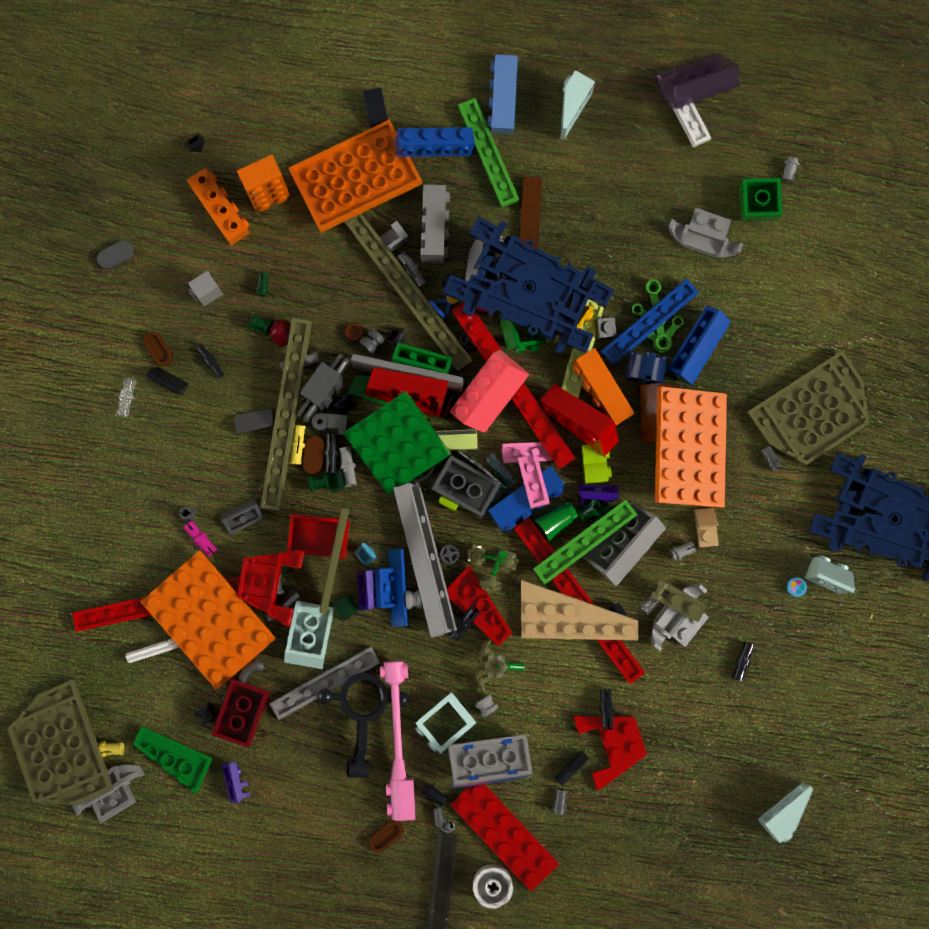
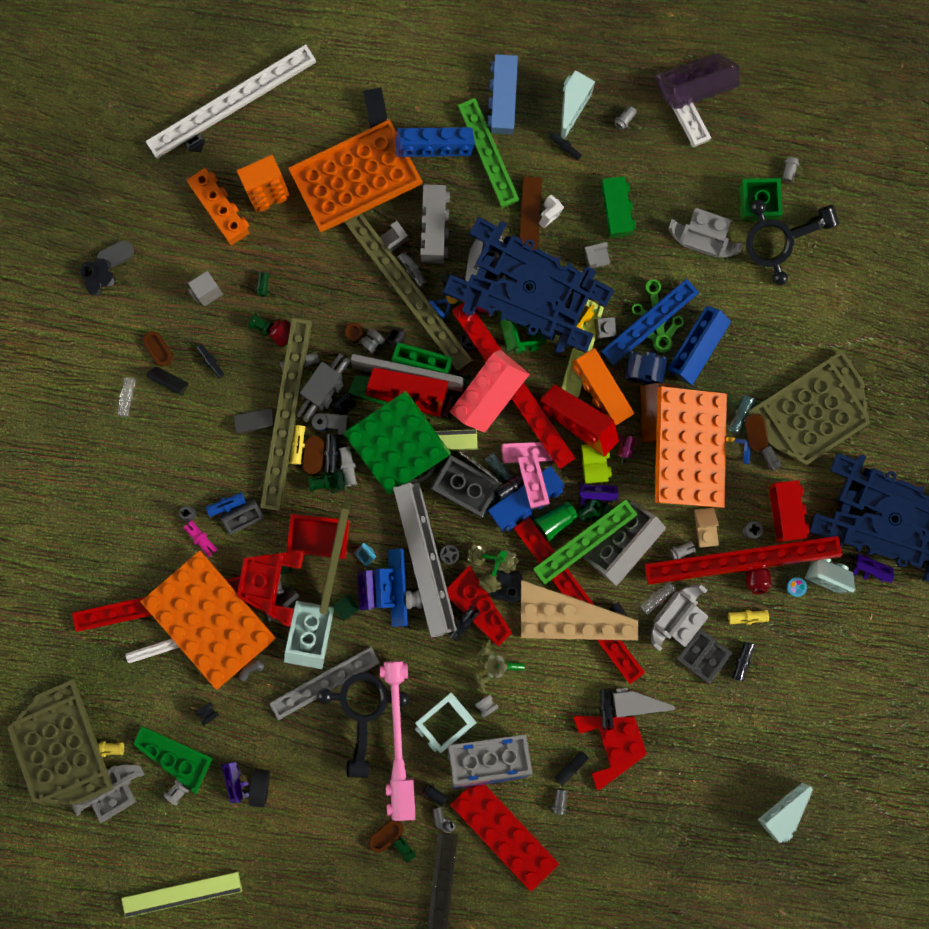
dark red brick [212,678,271,748] -> none
lime tile [439,496,459,512] -> none
white brick [473,864,513,908] -> none
olive plate [650,579,708,622] -> none
none -> black plate [80,259,115,296]
none -> yellowish green tile [122,871,242,918]
none -> white plate [146,45,316,159]
none -> light grey bush [163,779,190,806]
none -> blue pin [206,492,246,517]
none -> black tyre [249,768,270,808]
none -> dark green pin [393,837,416,863]
none -> black plate [488,570,523,603]
none -> black pin [493,473,524,501]
none -> white bracket [539,195,564,228]
none -> black bar [549,131,582,161]
none -> light grey panel [584,242,610,269]
none -> green brick [601,176,636,239]
none -> light grey slope [612,688,675,717]
none -> light grey pin [614,105,637,130]
none -> flat silver piece [616,434,639,463]
none -> red plate [645,536,842,585]
none -> dark grey slope [677,629,733,685]
none -> blue piece [724,437,750,464]
none -> clear light blue pin [727,395,755,434]
none -> light yellow pin [728,610,769,625]
none -> dark grey bush [743,521,763,539]
none -> reddish brown tile [745,413,769,451]
none -> dark red head [745,568,772,595]
none -> black piece [746,199,839,286]
none -> red piece [768,480,809,543]
none -> dark purple plate [853,554,894,583]

